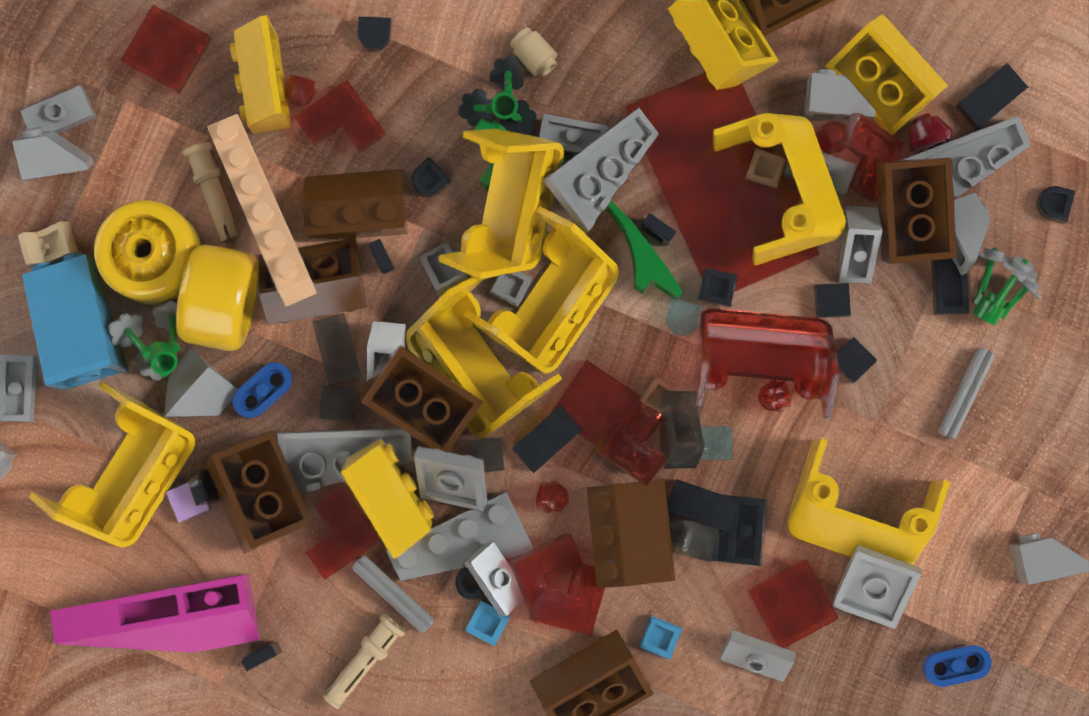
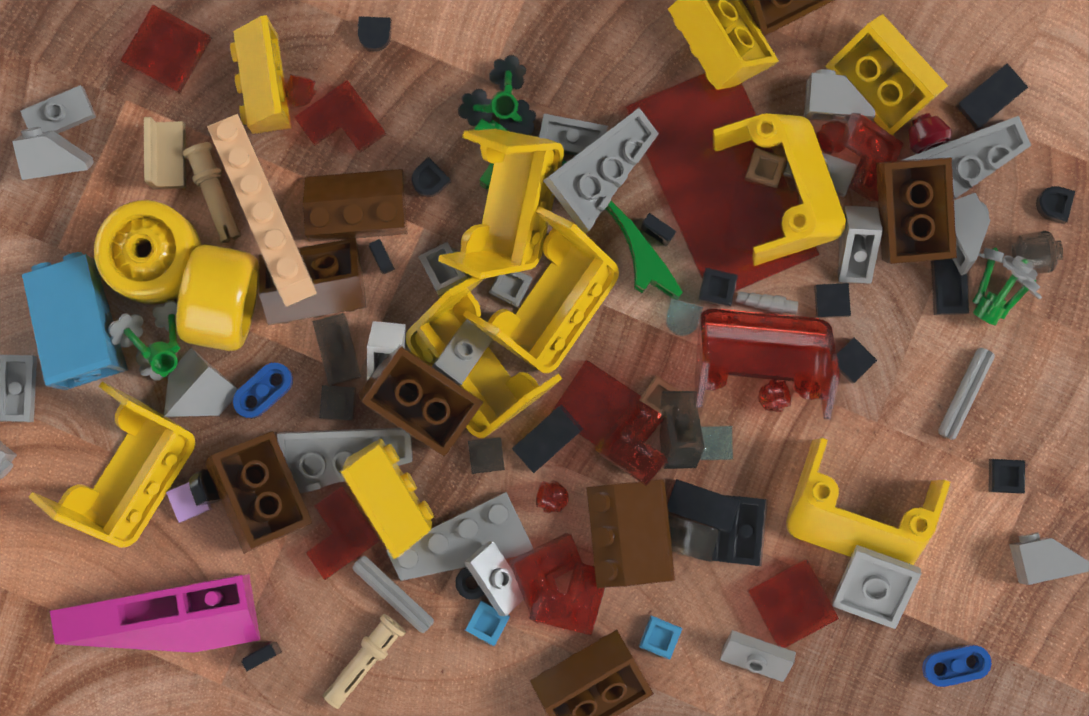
tan bracket [18,221,78,266] -> none
light grey plate [414,447,487,511] -> none
tan brick [510,27,558,76] -> none
none -> tan panel [144,117,186,189]
none -> light grey plate [432,319,493,386]
none -> light grey animal [736,291,799,315]
none -> black tile [989,459,1025,494]
none -> clear smoke head [1011,231,1063,274]

